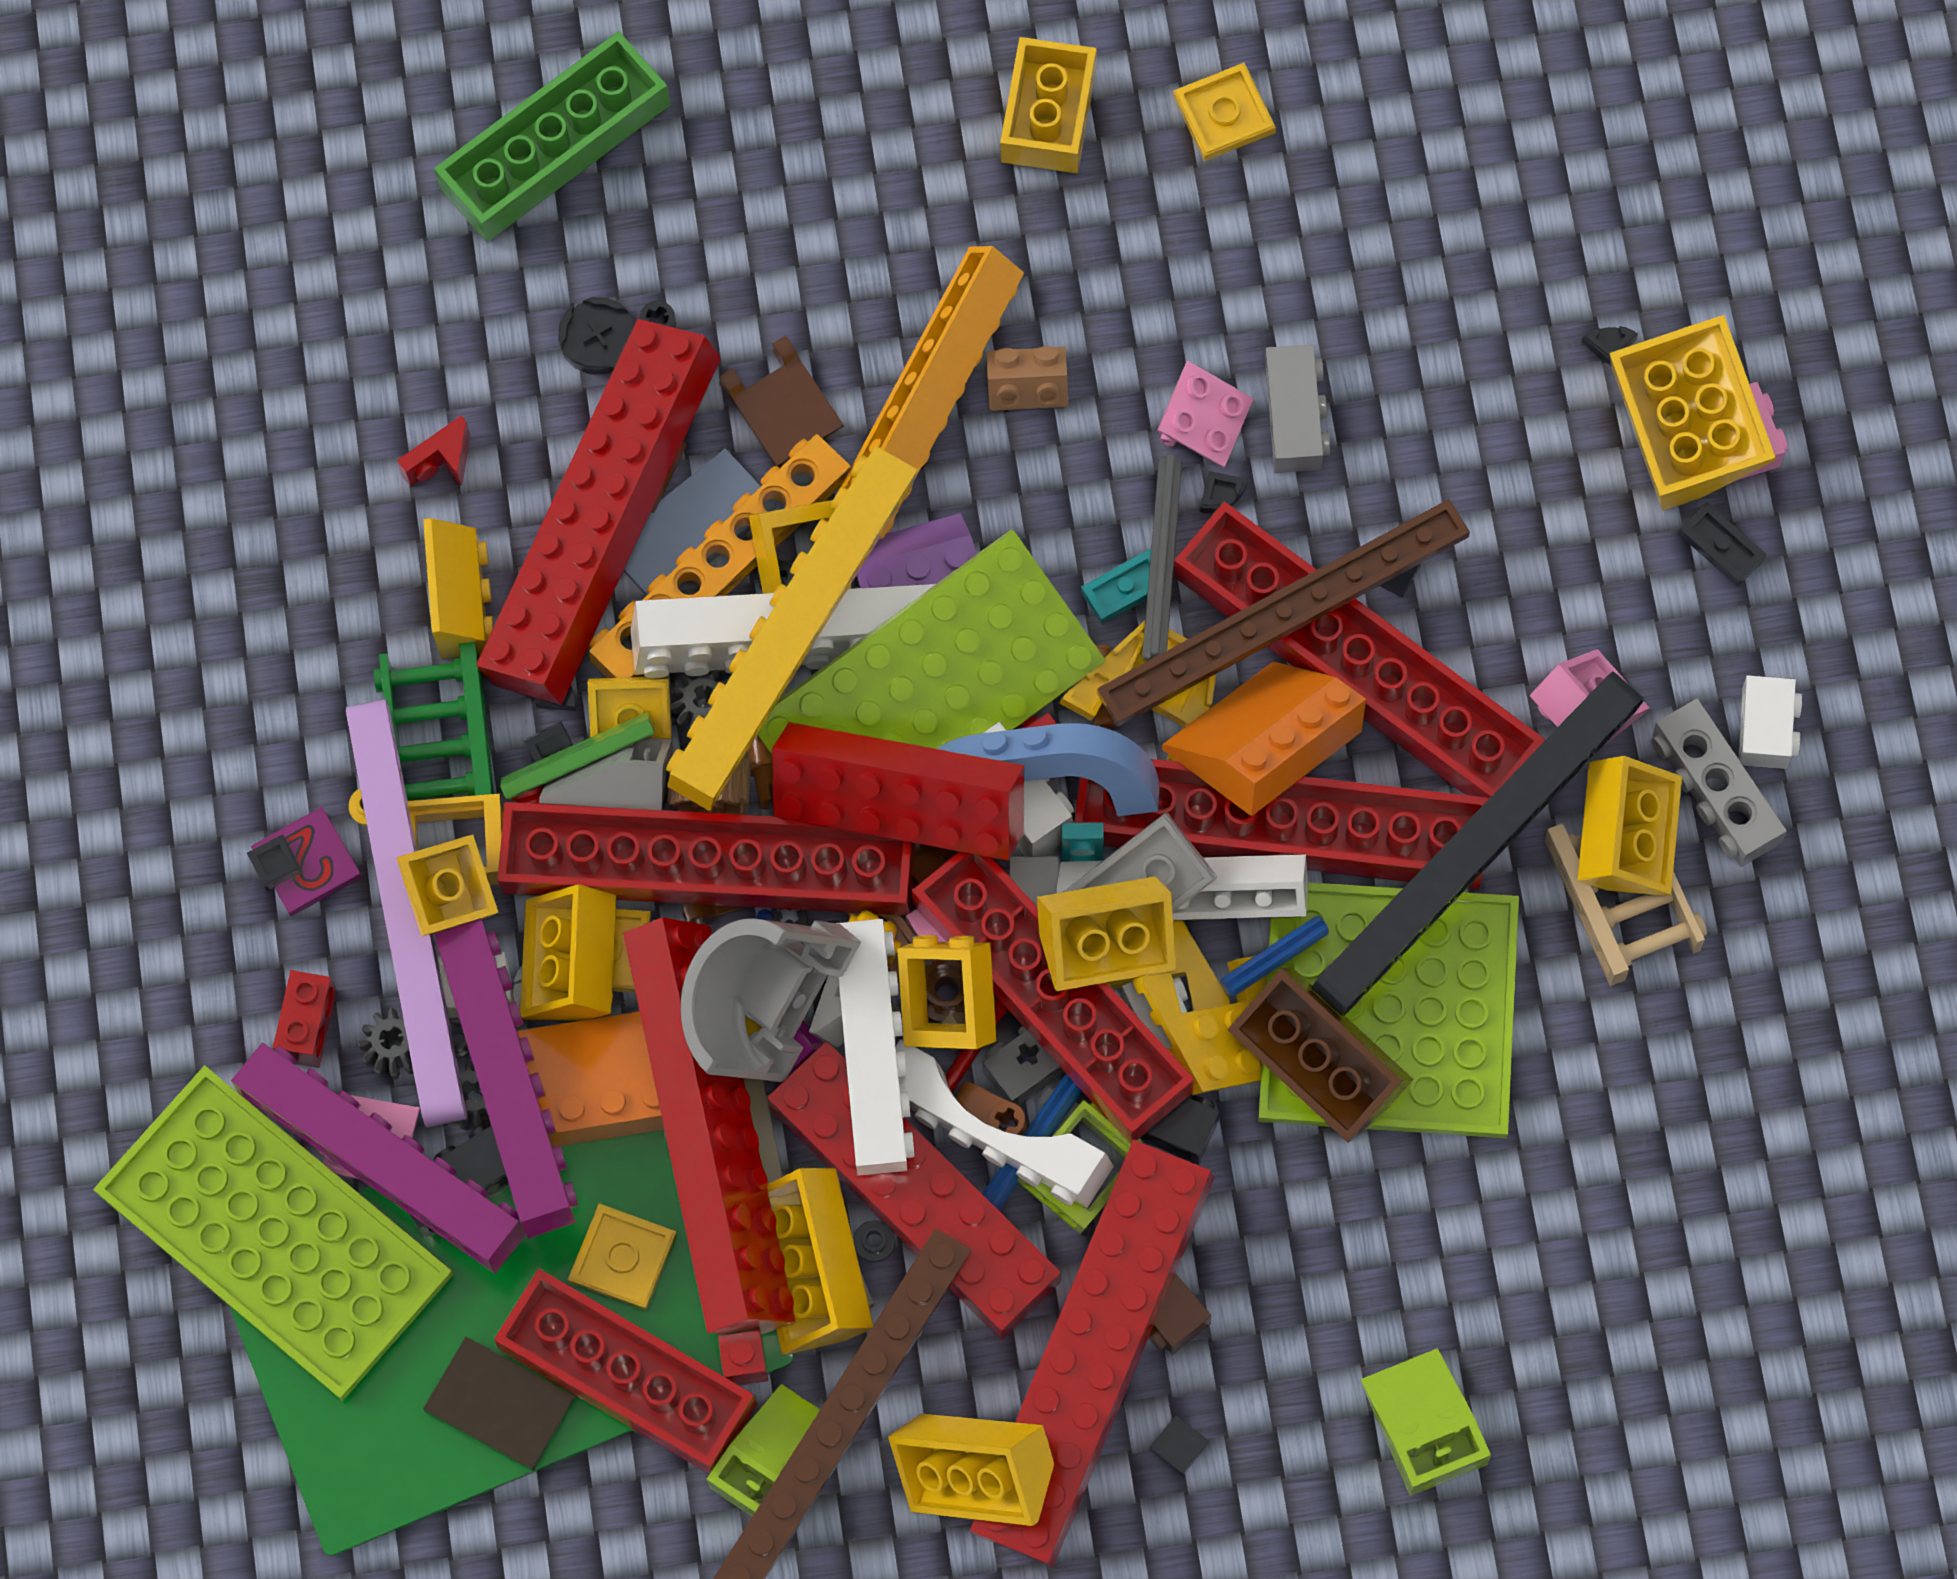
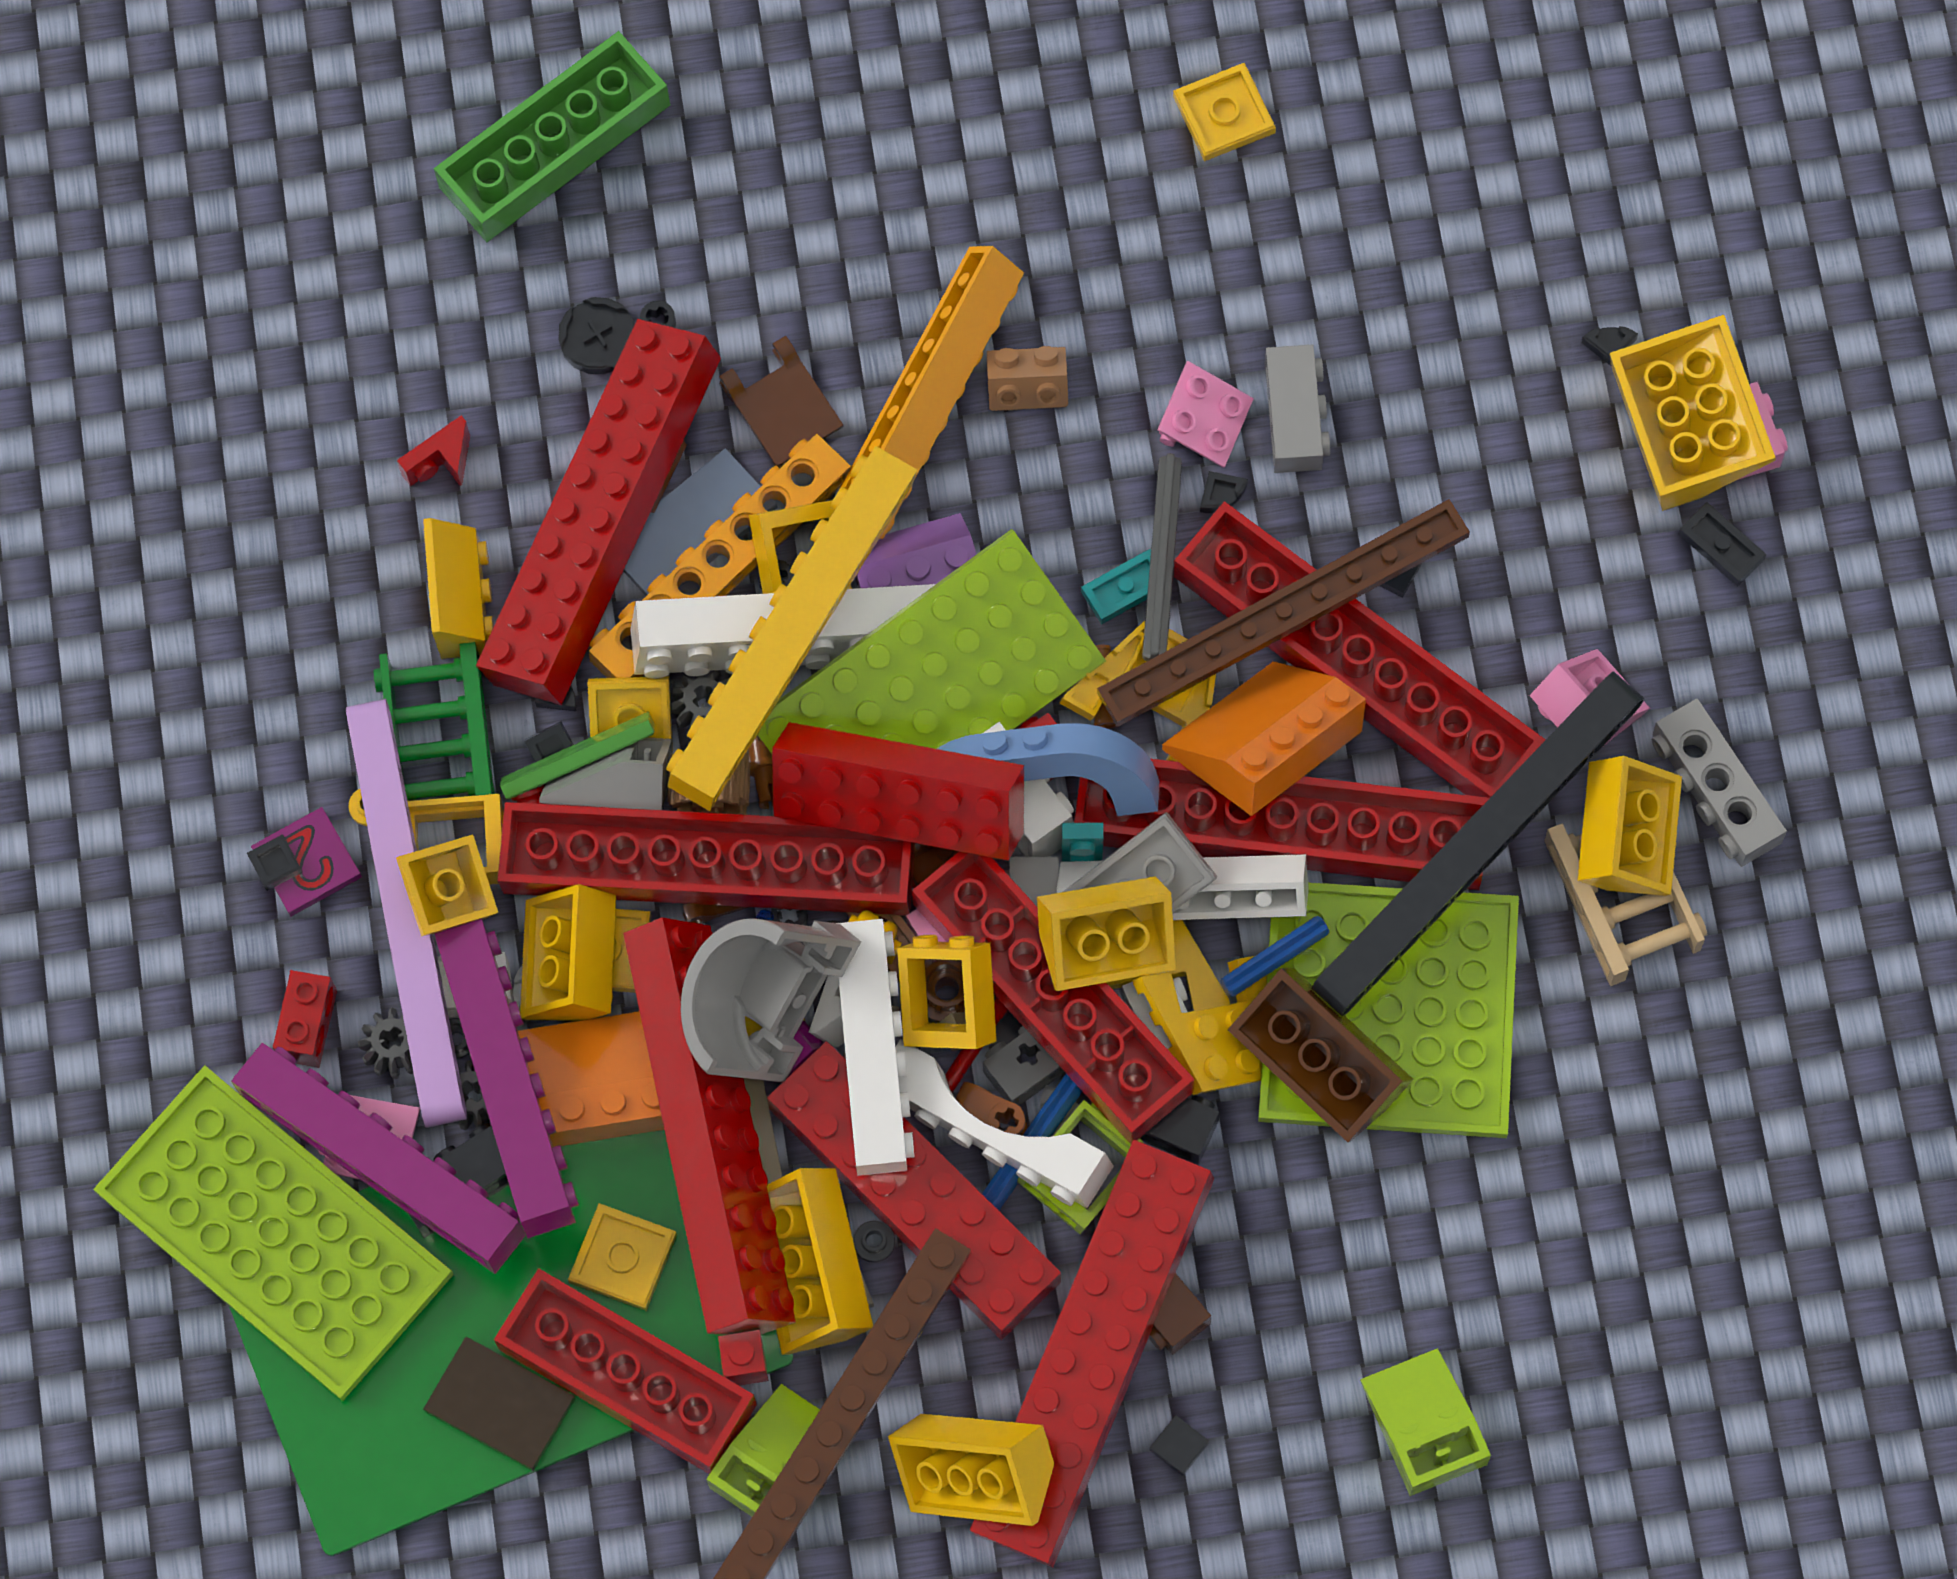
yellow brick [1000,37,1097,174] -> none
white brick [1738,675,1802,769] -> none

